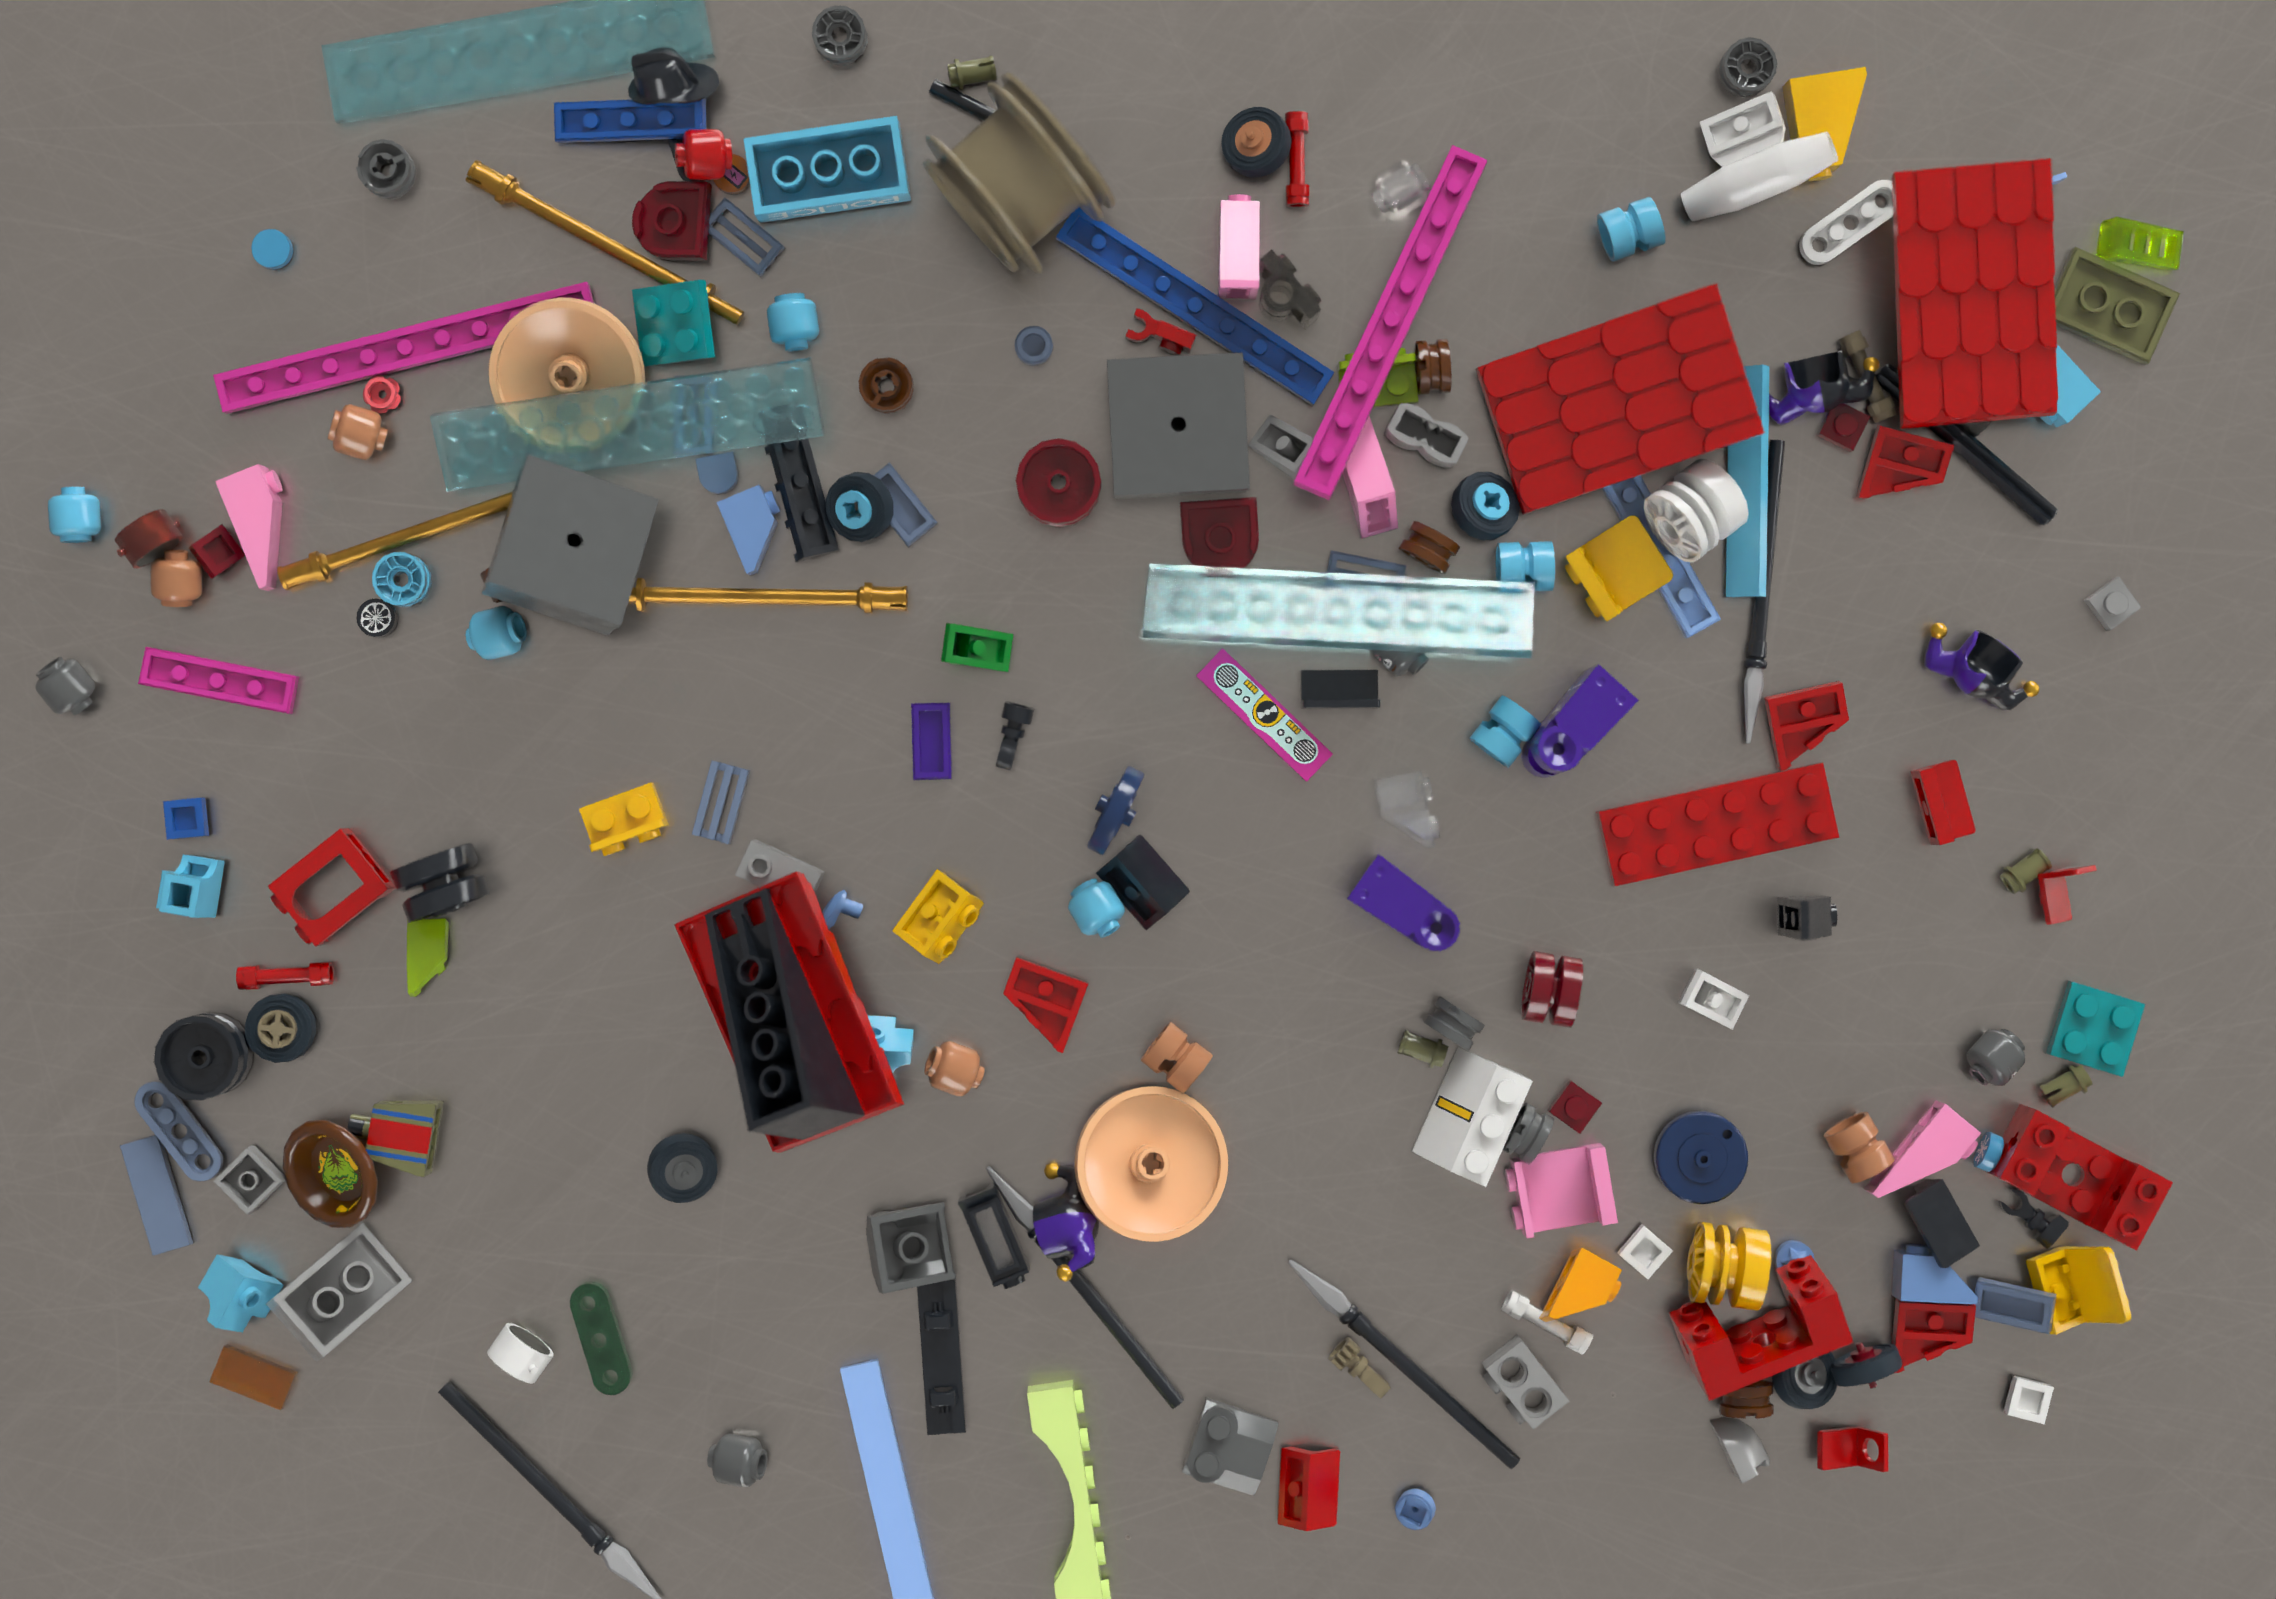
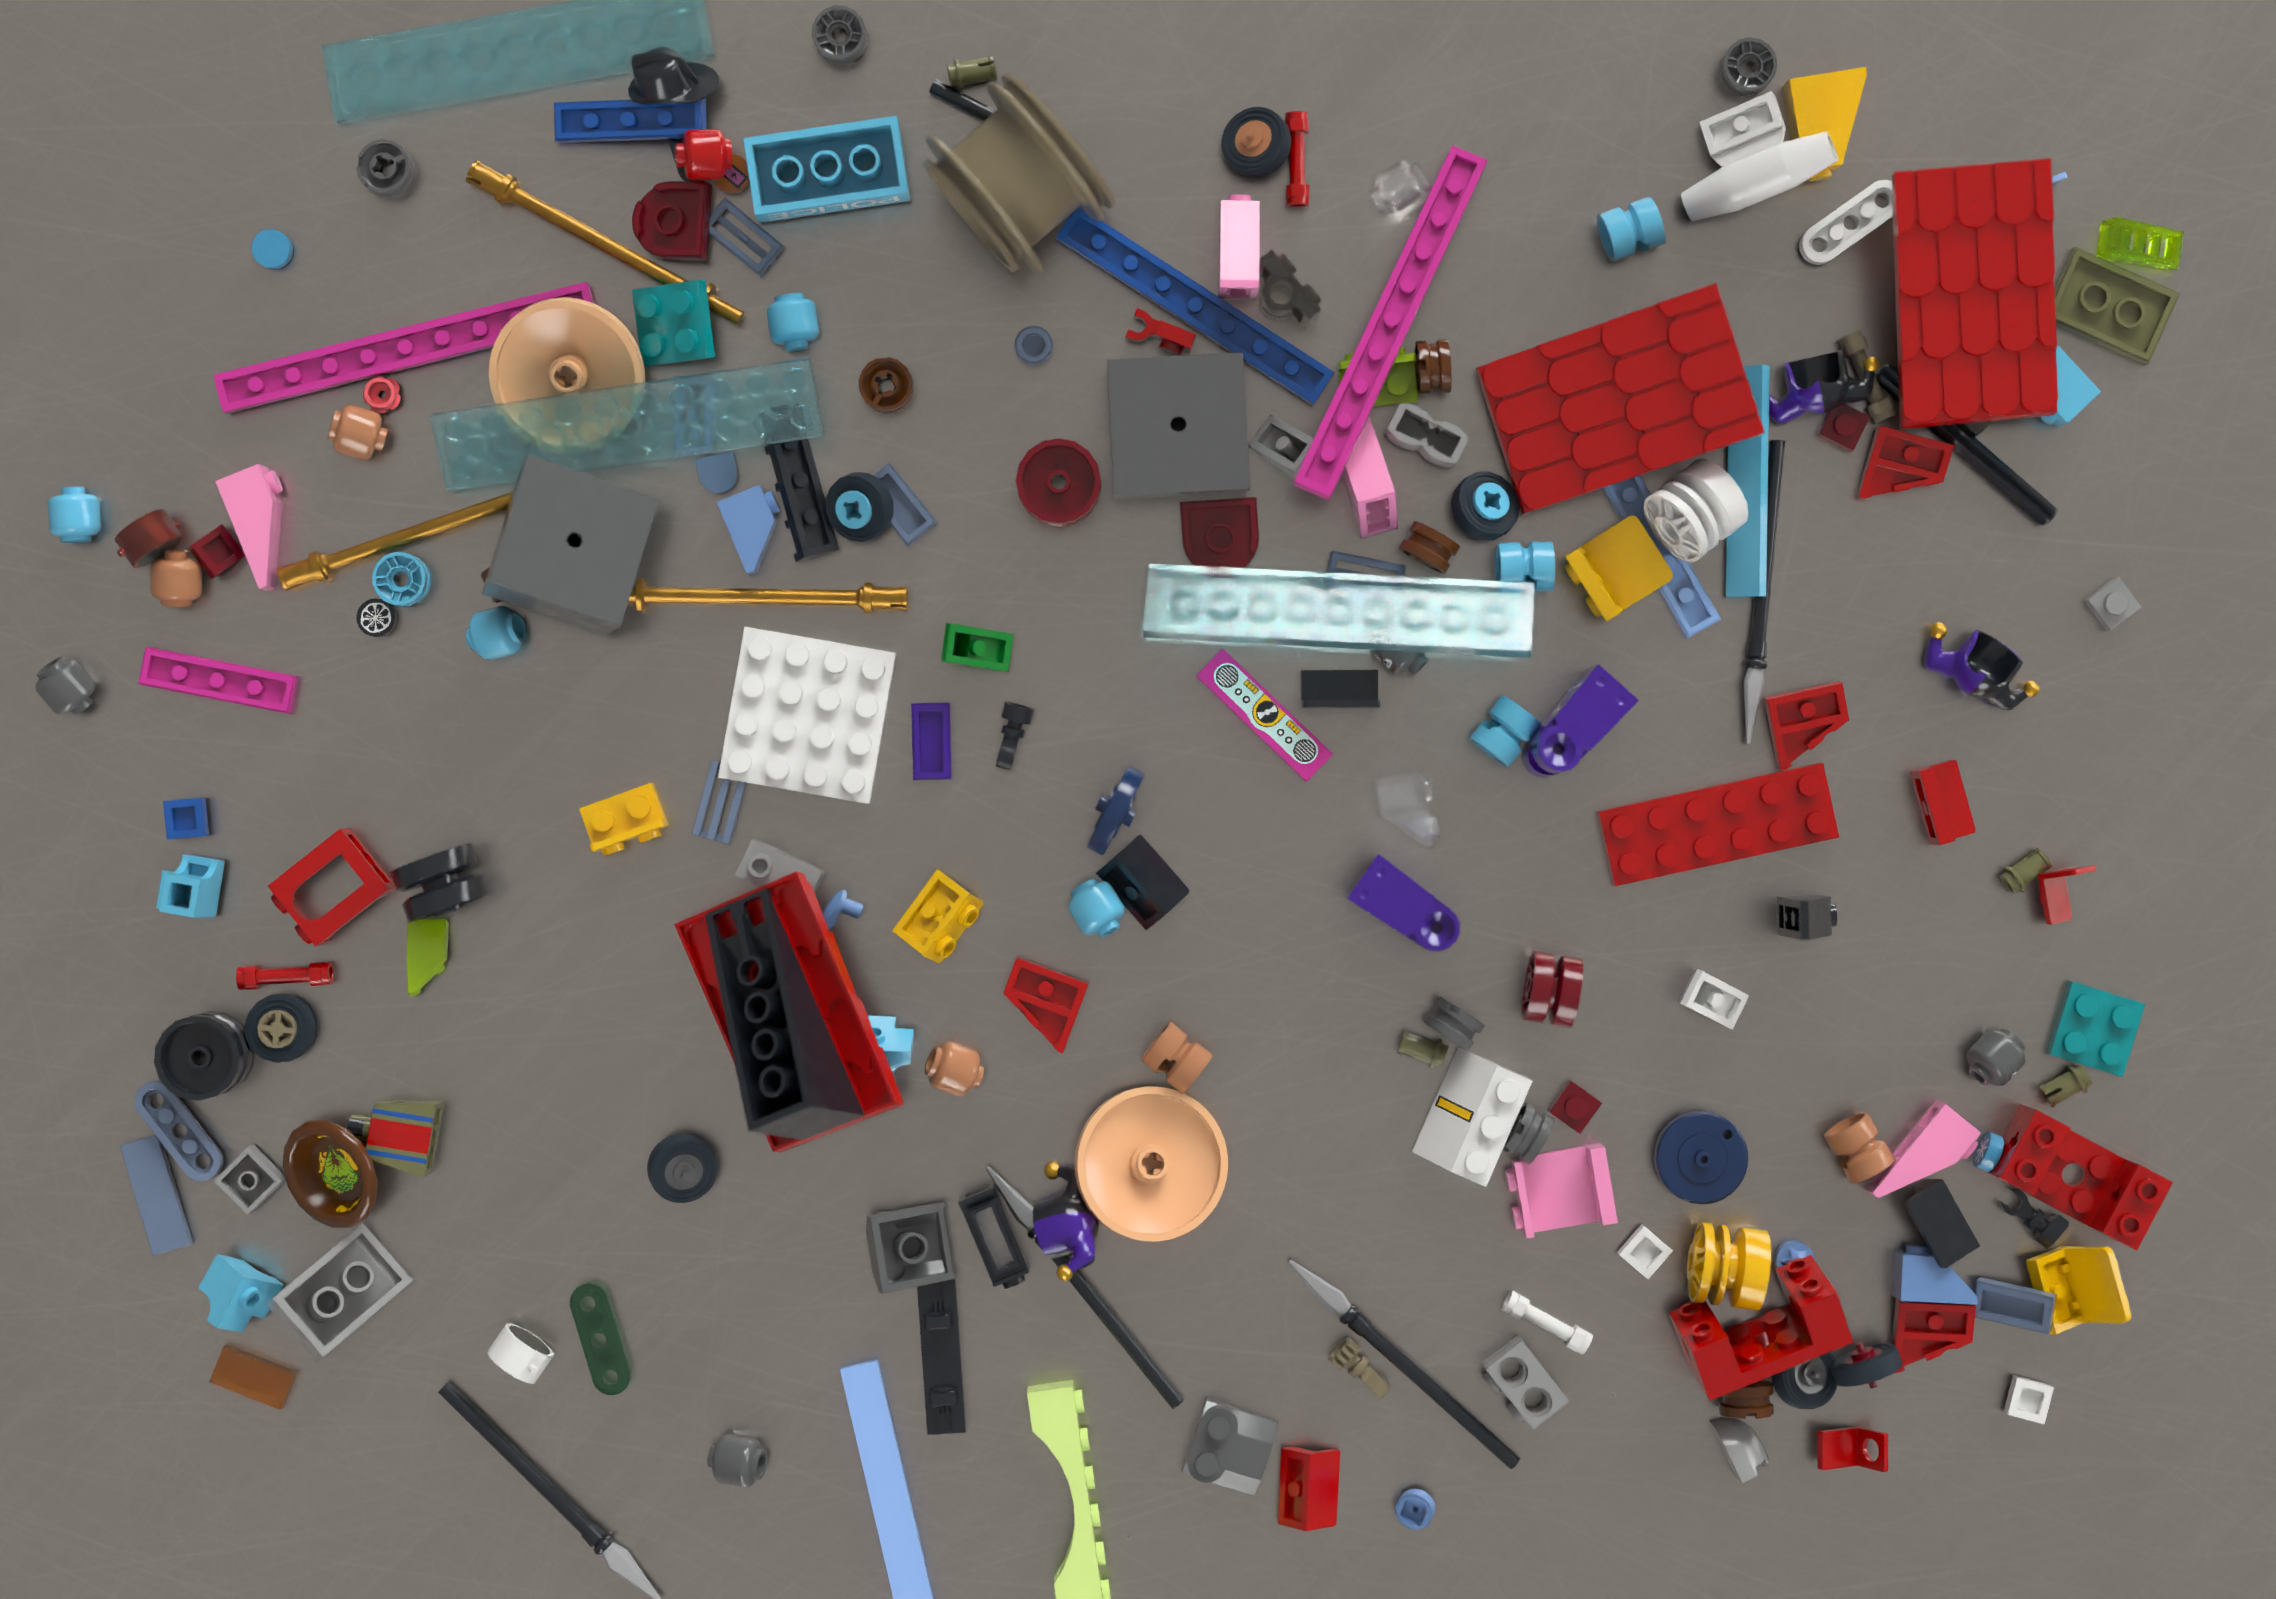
light orange slope [1539,1248,1622,1322] -> none
none -> white plate [718,627,897,804]

